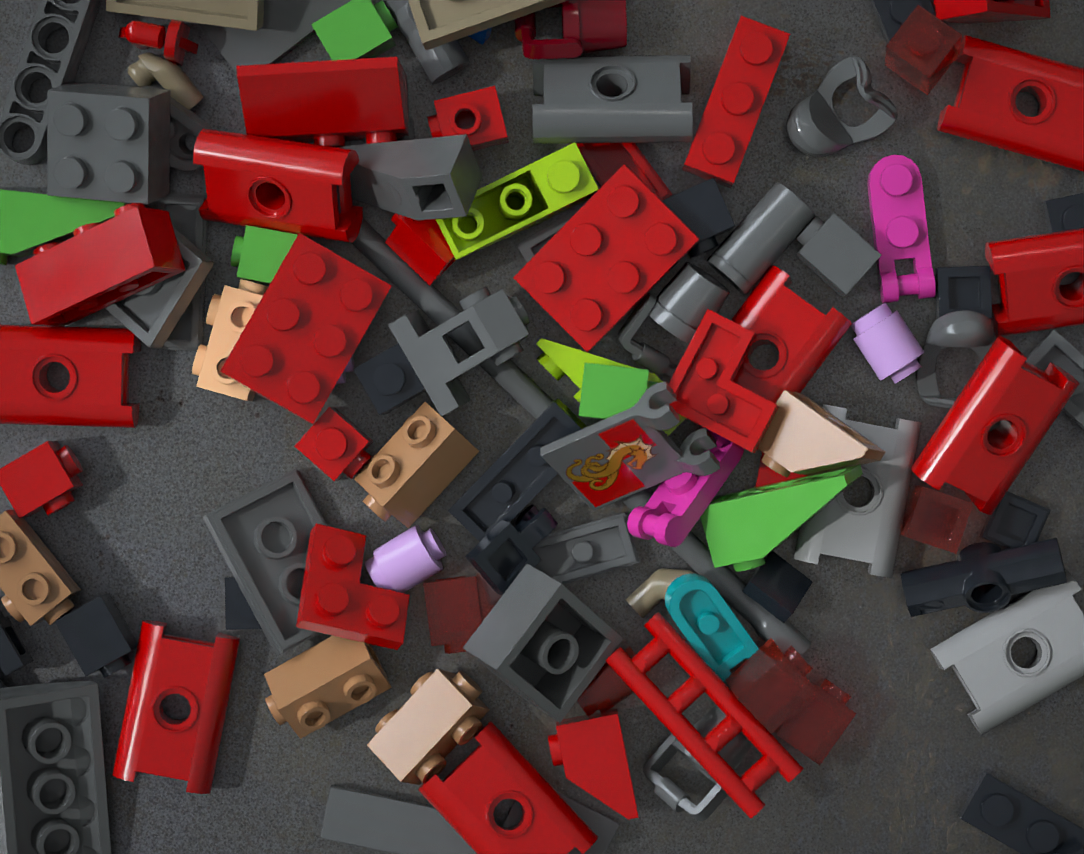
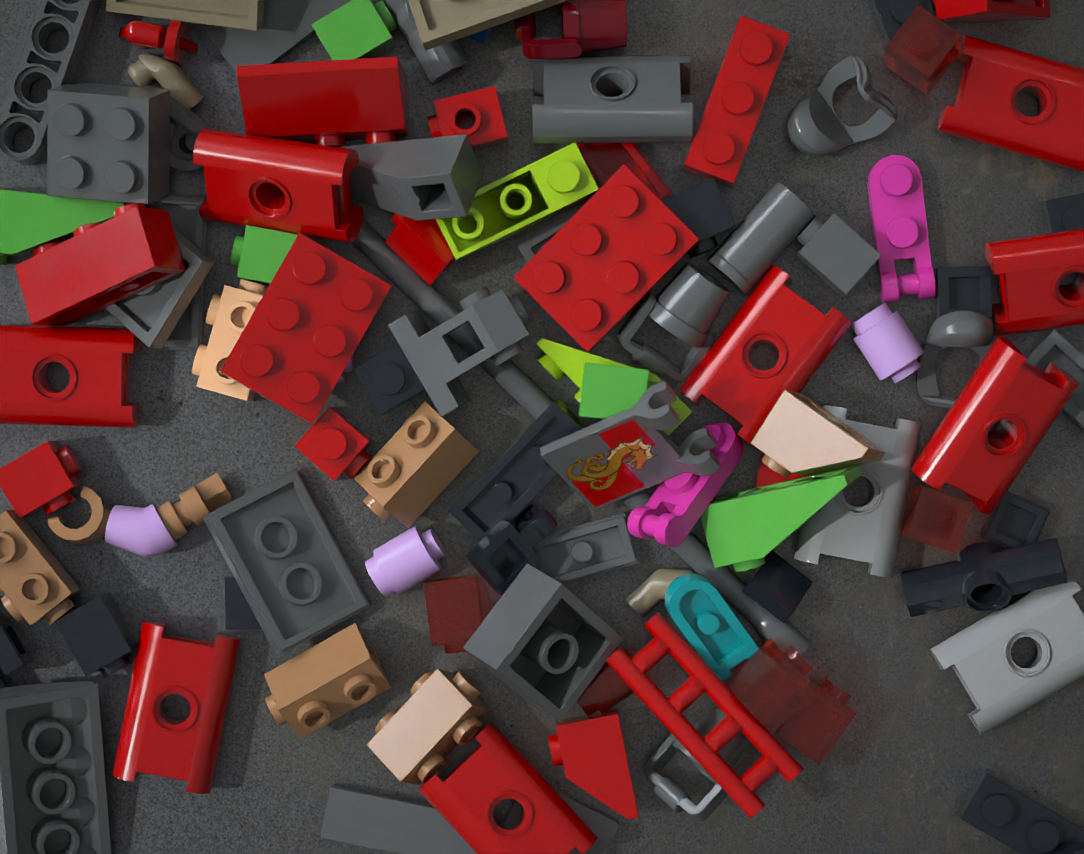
red plate [296,523,410,650] -> none
red plate [668,309,780,454] -> none
none -> piece [47,472,234,557]

